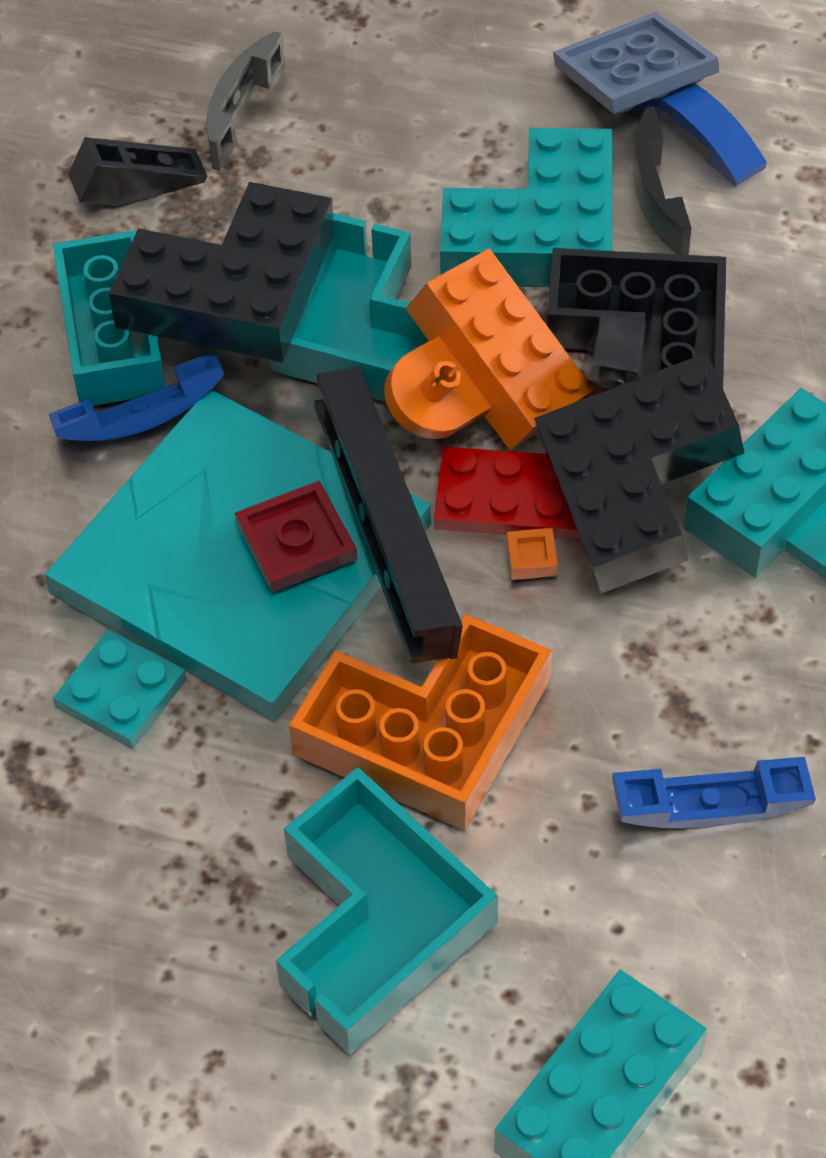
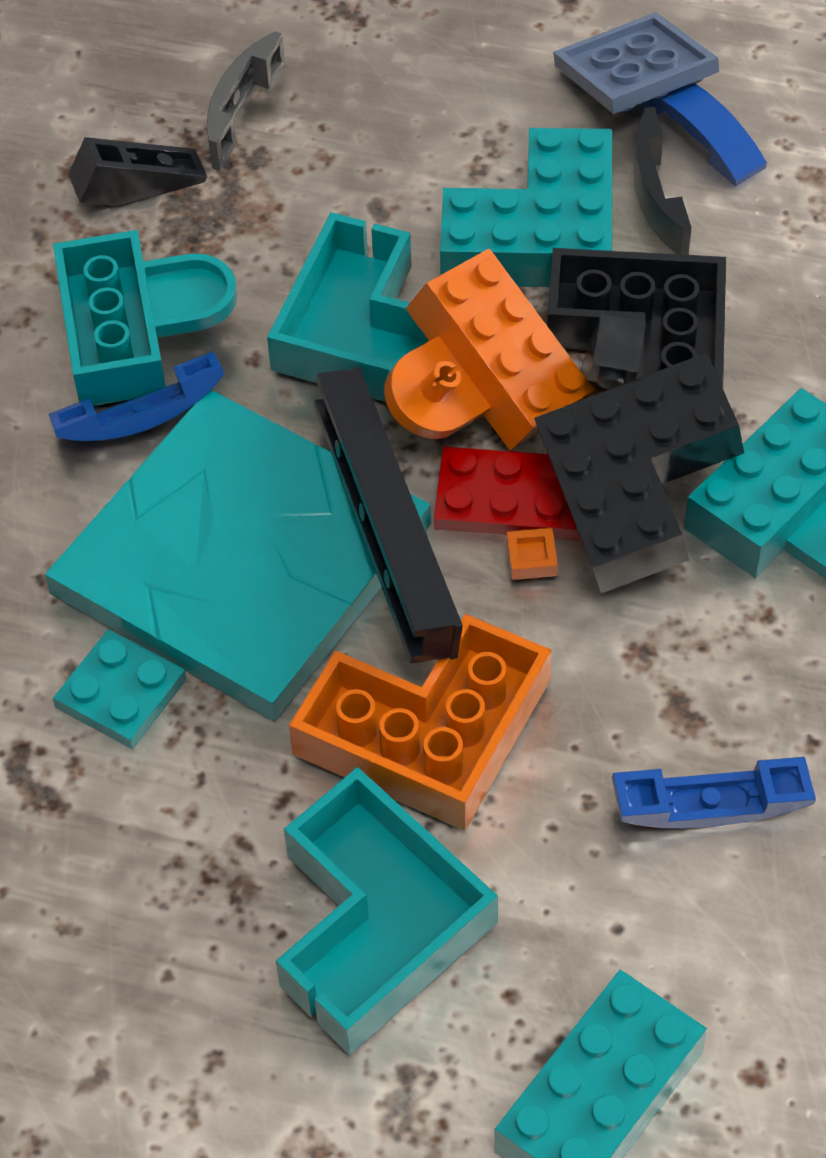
black brick [109,182,335,363] -> none
dark red plate [234,480,358,593] -> none

